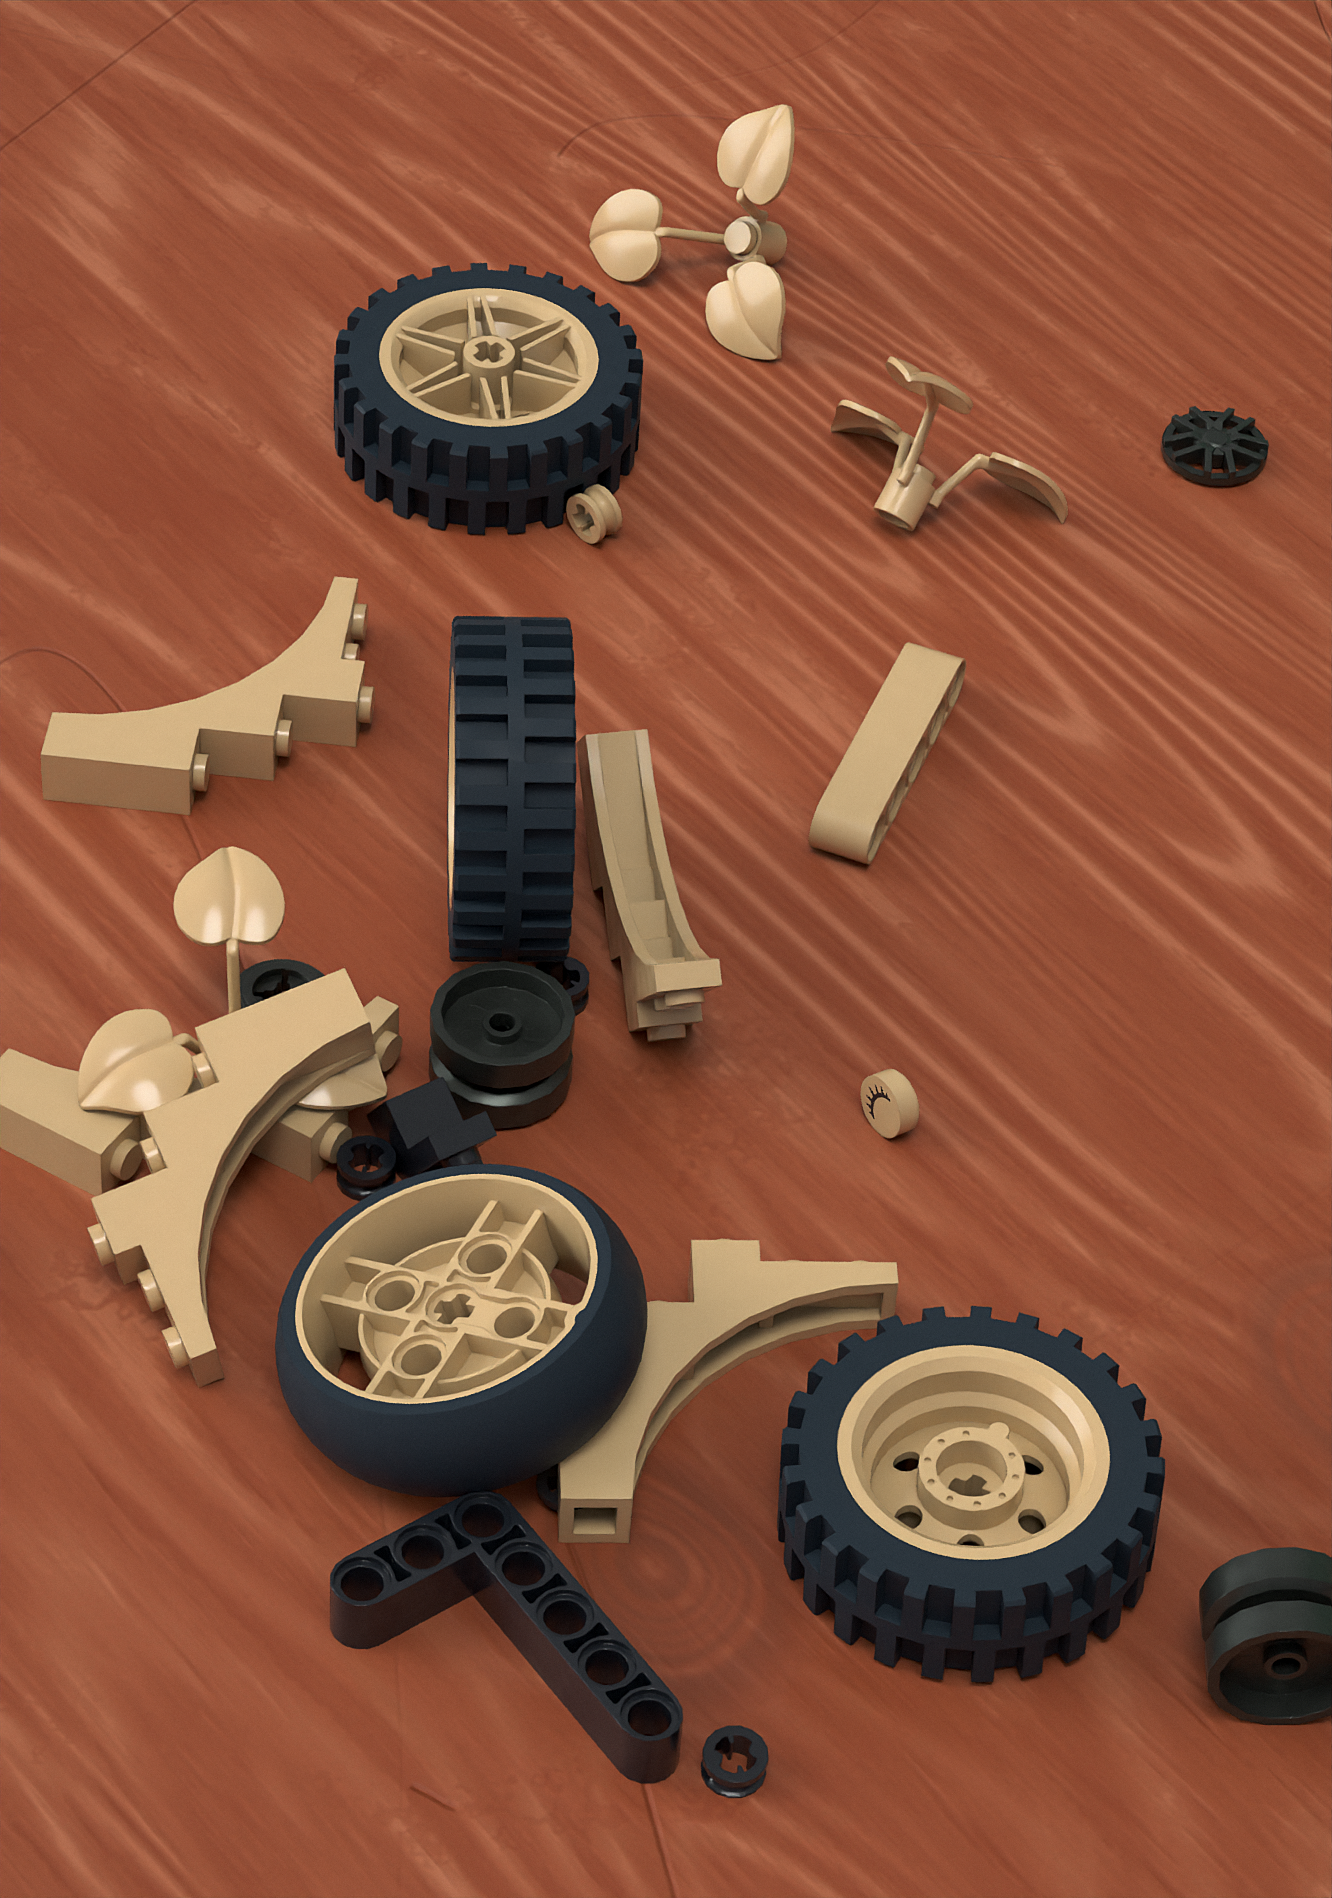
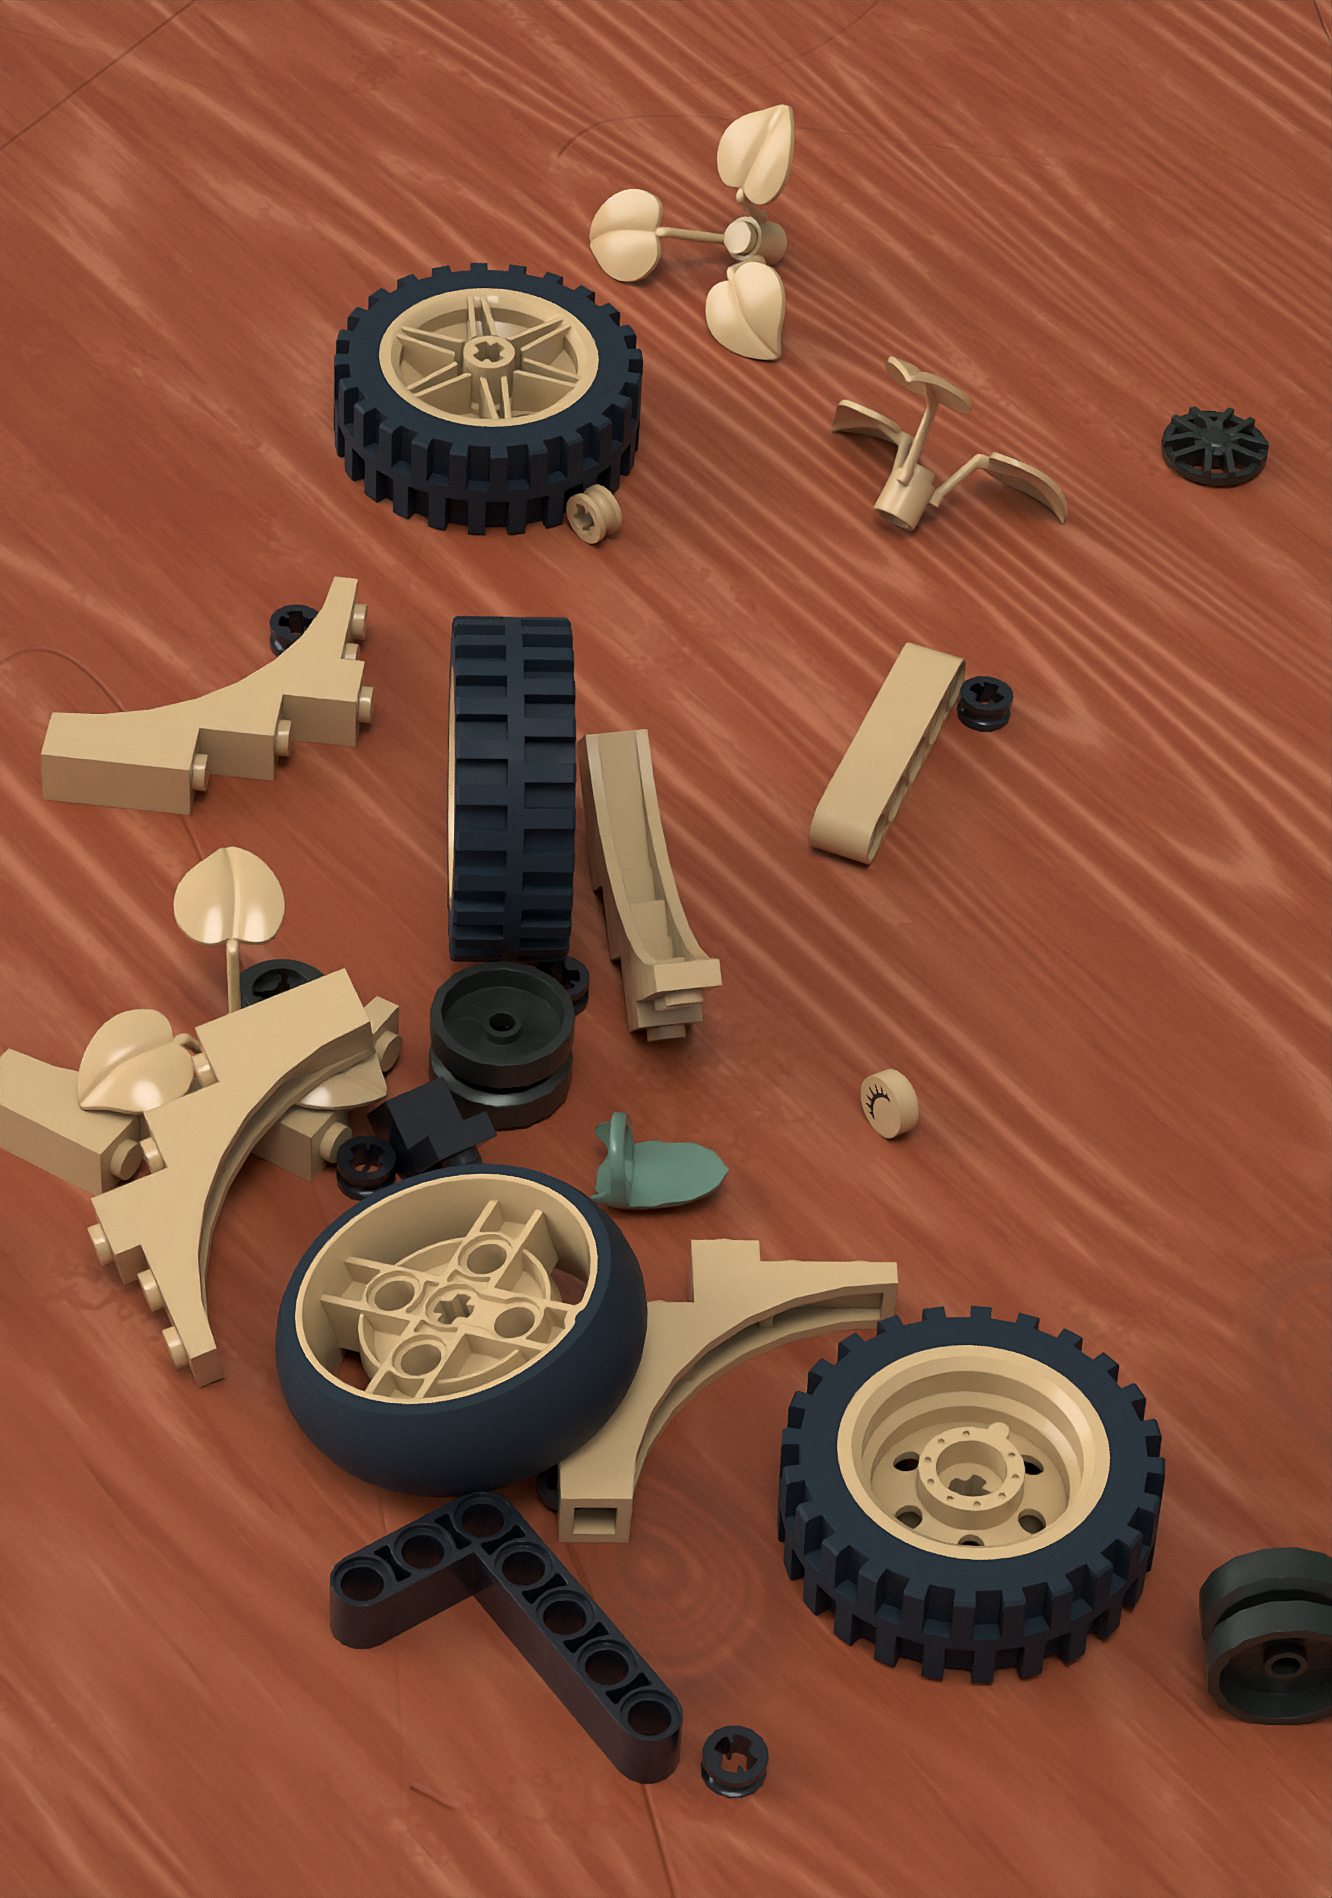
none -> black bush [269,604,319,657]
none -> sand green piece [590,1112,729,1210]
none -> black bush [956,676,1014,732]

